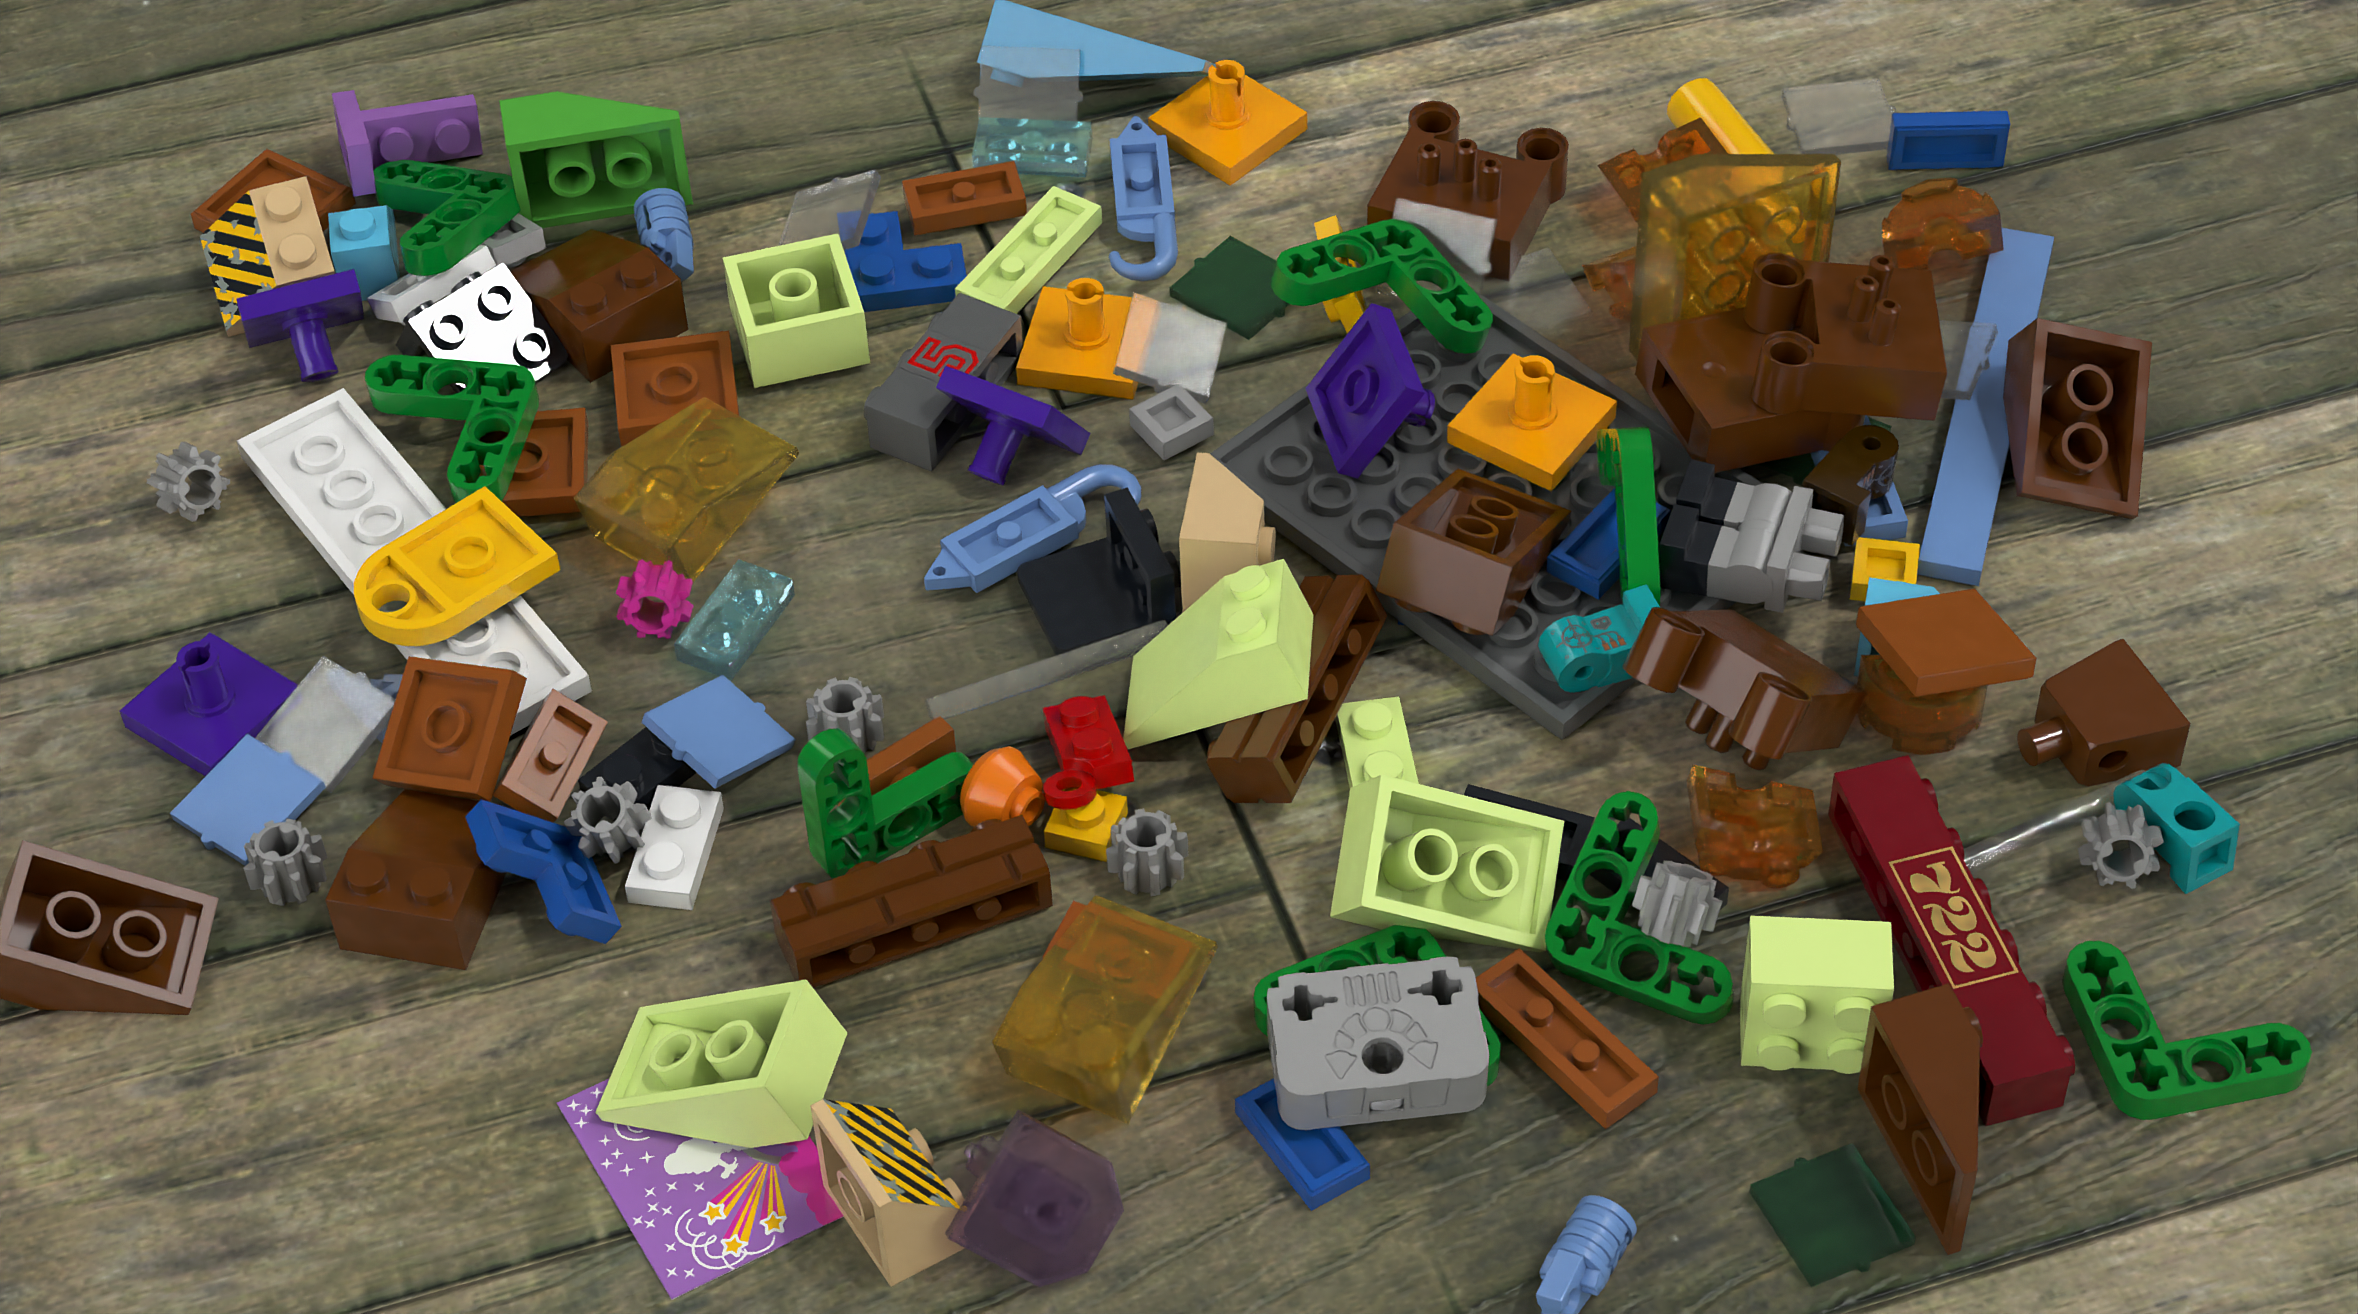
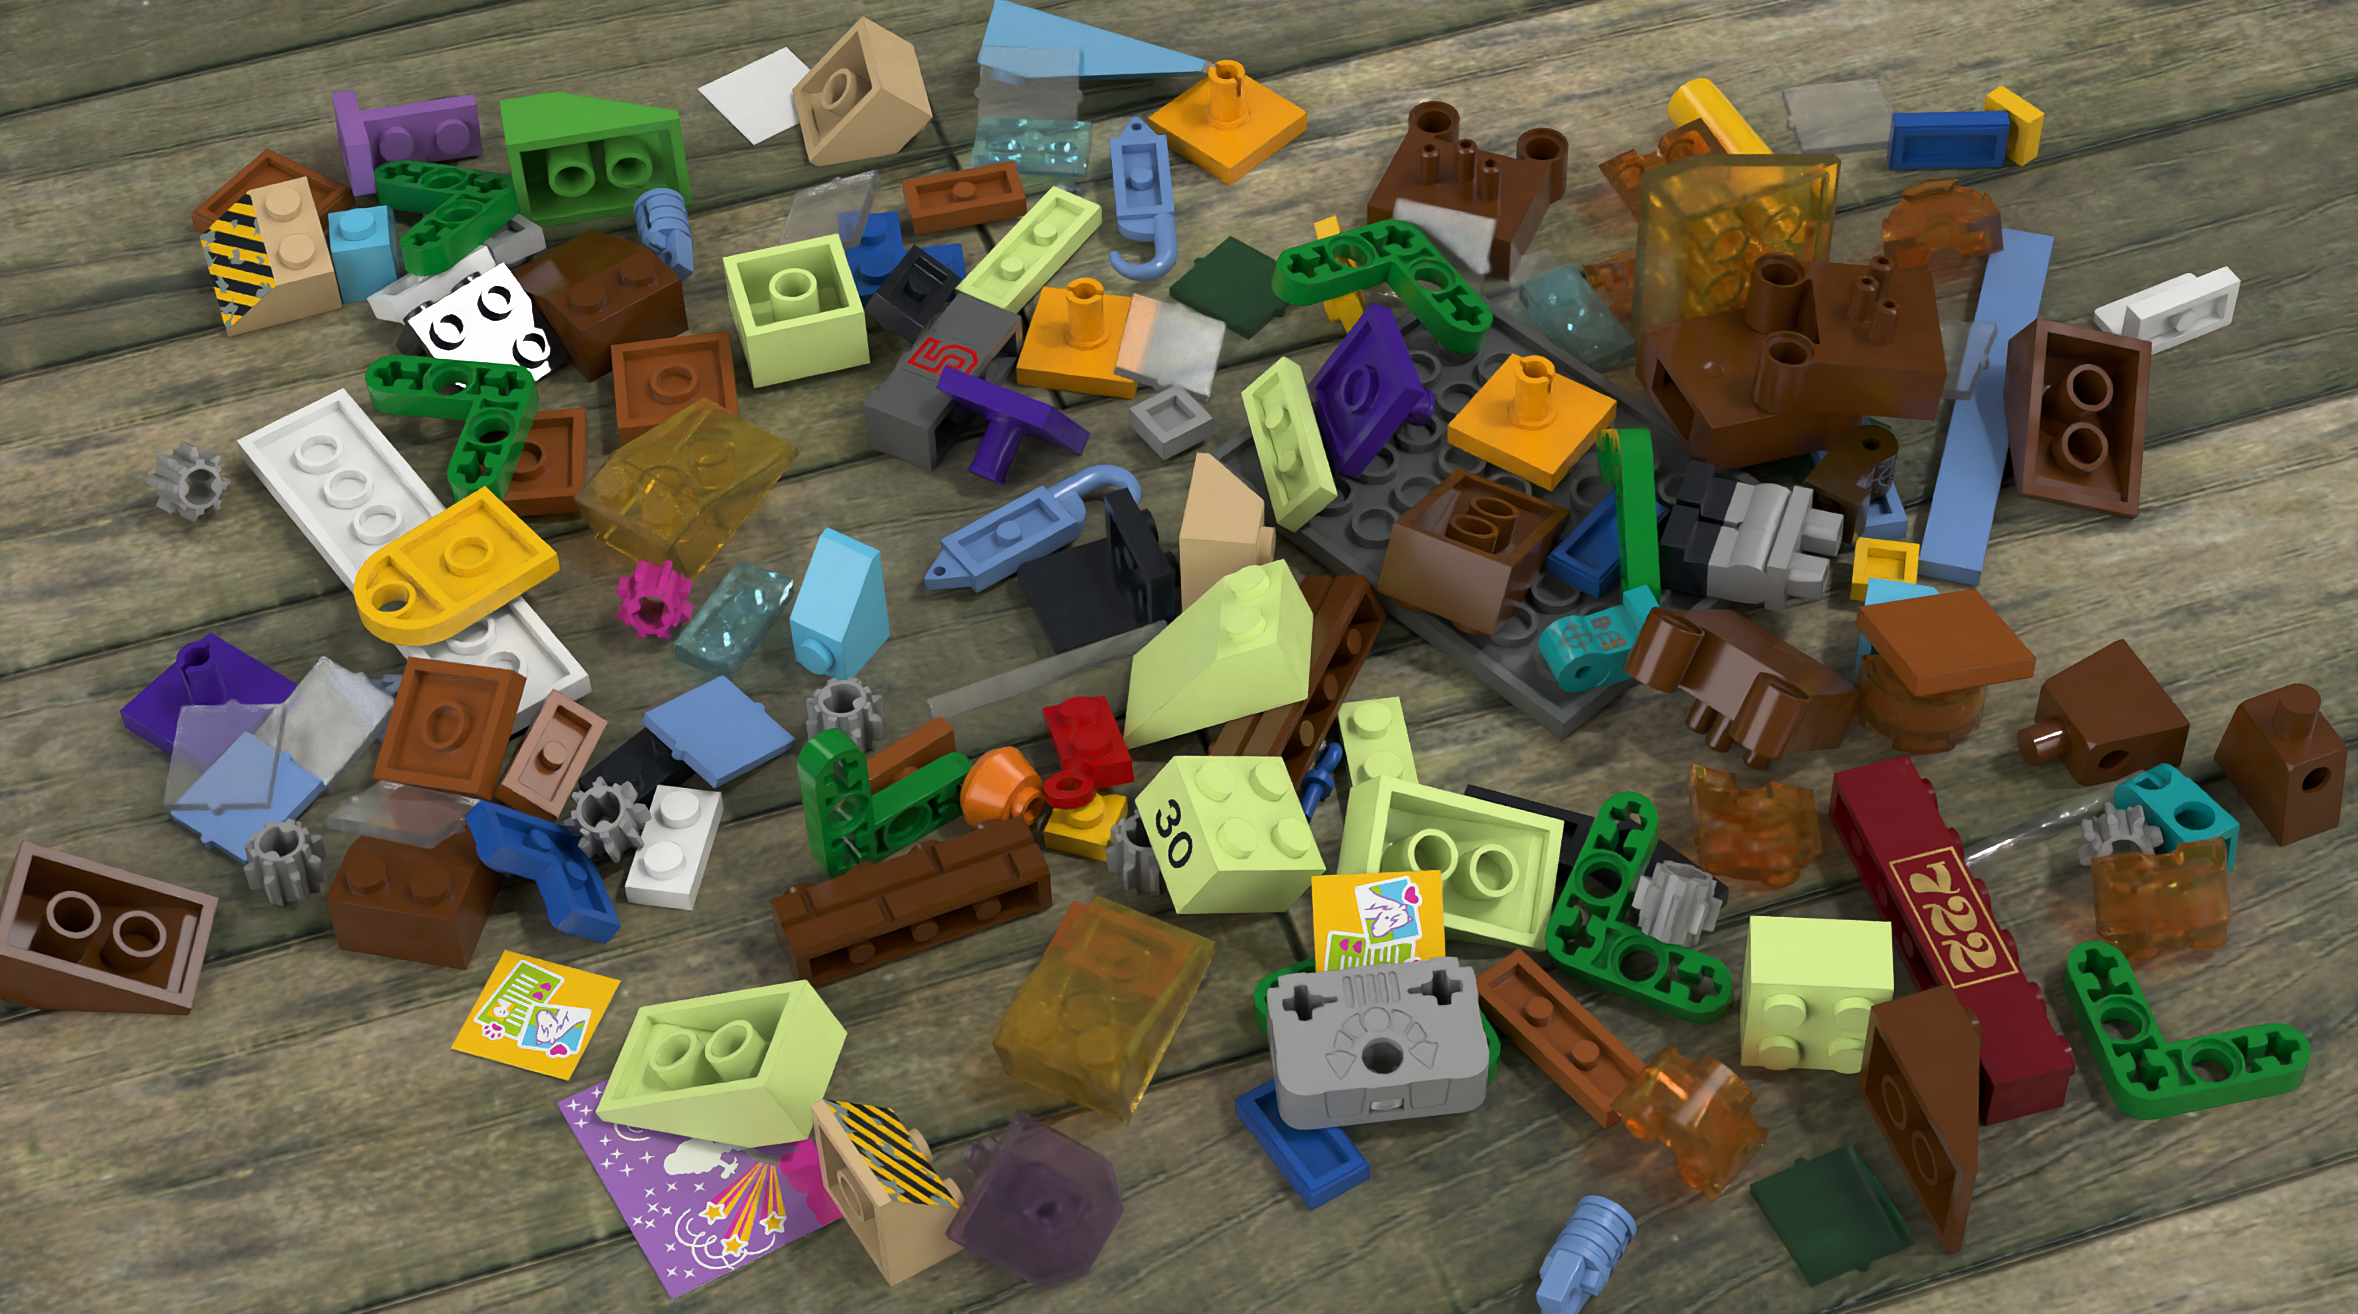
dark purple tile [236,269,364,382] -> none
none -> clear piece [162,699,287,816]
none -> clear piece [327,780,480,849]
none -> sticker [450,950,621,1081]
none -> white sticker [698,47,810,145]
none -> medium azure slope [790,527,890,681]
none -> tan slope [792,16,933,167]
none -> black plate [864,244,962,345]
none -> yellowish green brick [1135,756,1326,914]
none -> yellowish green plate [1241,356,1338,533]
none -> blue hand [1300,743,1343,824]
none -> sticker [1311,870,1446,972]
none -> clear light blue plate [1519,262,1636,373]
none -> clear orange cylinder [1609,1045,1769,1202]
none -> yellow plate [1984,85,2045,167]
none -> clear orange cylinder [2091,837,2231,961]
none -> white panel [2093,266,2241,355]
none -> reddish brown torso [2214,683,2347,847]

